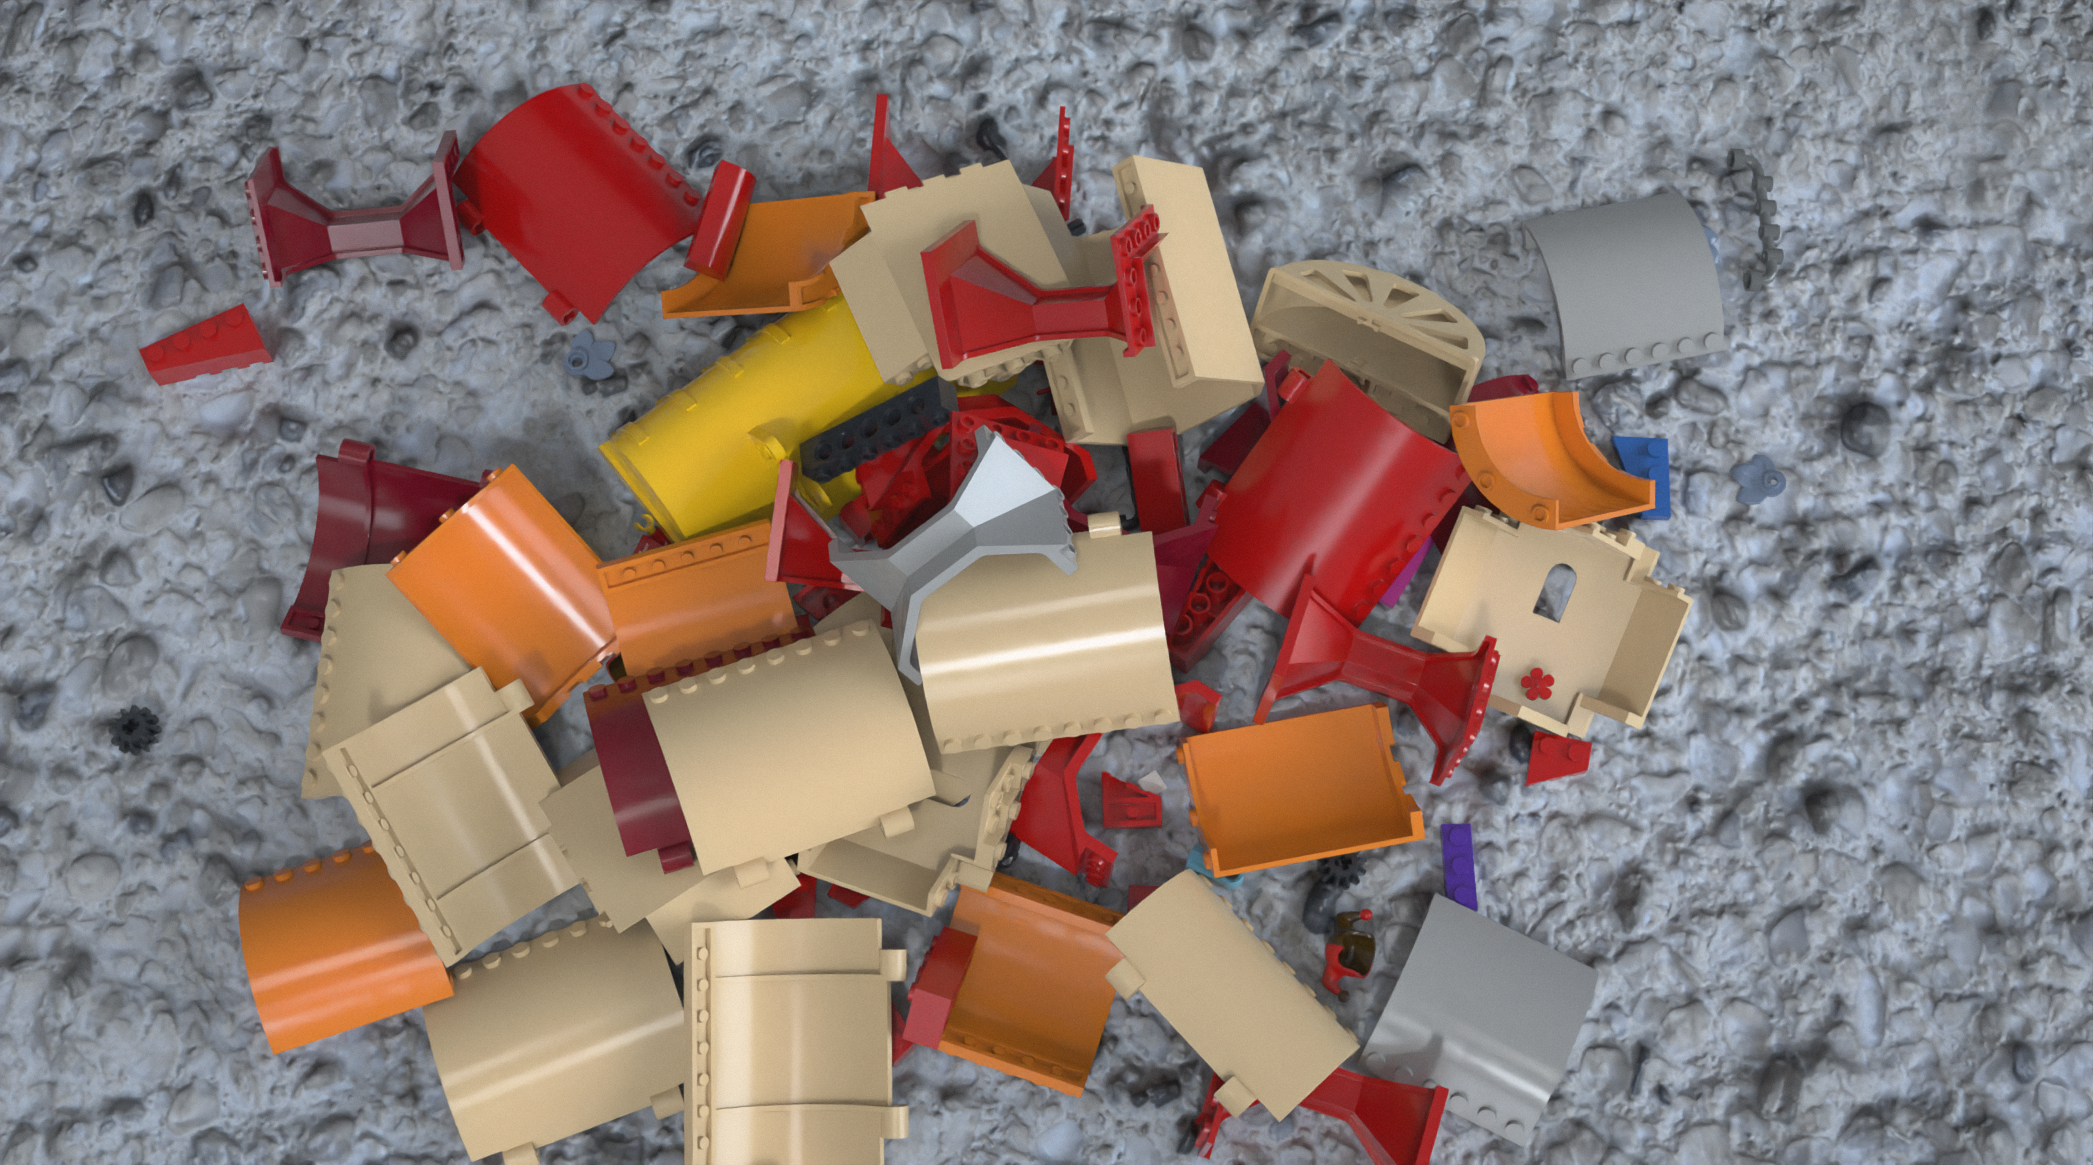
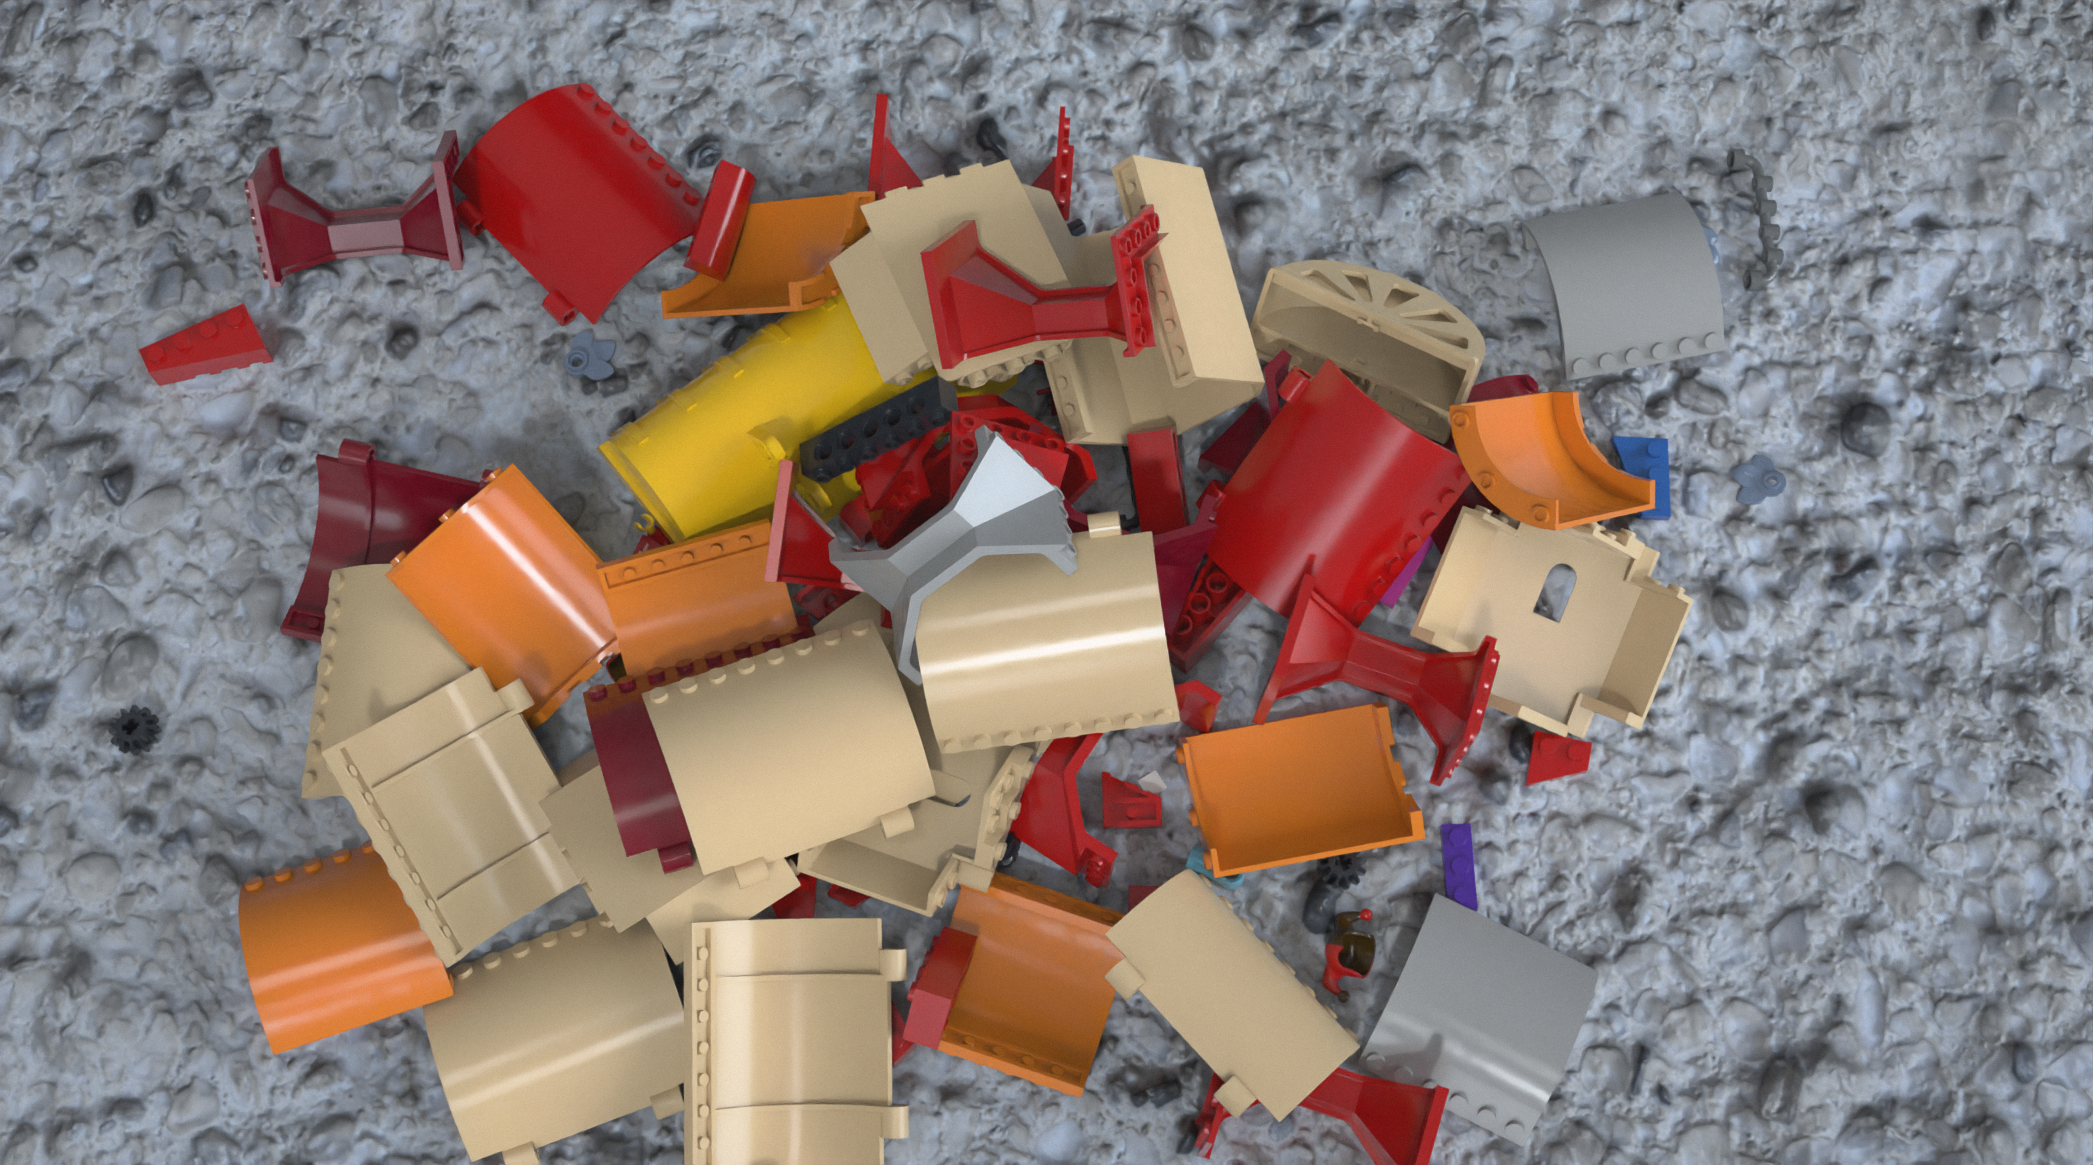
red plant [1521,668,1554,701] -> none

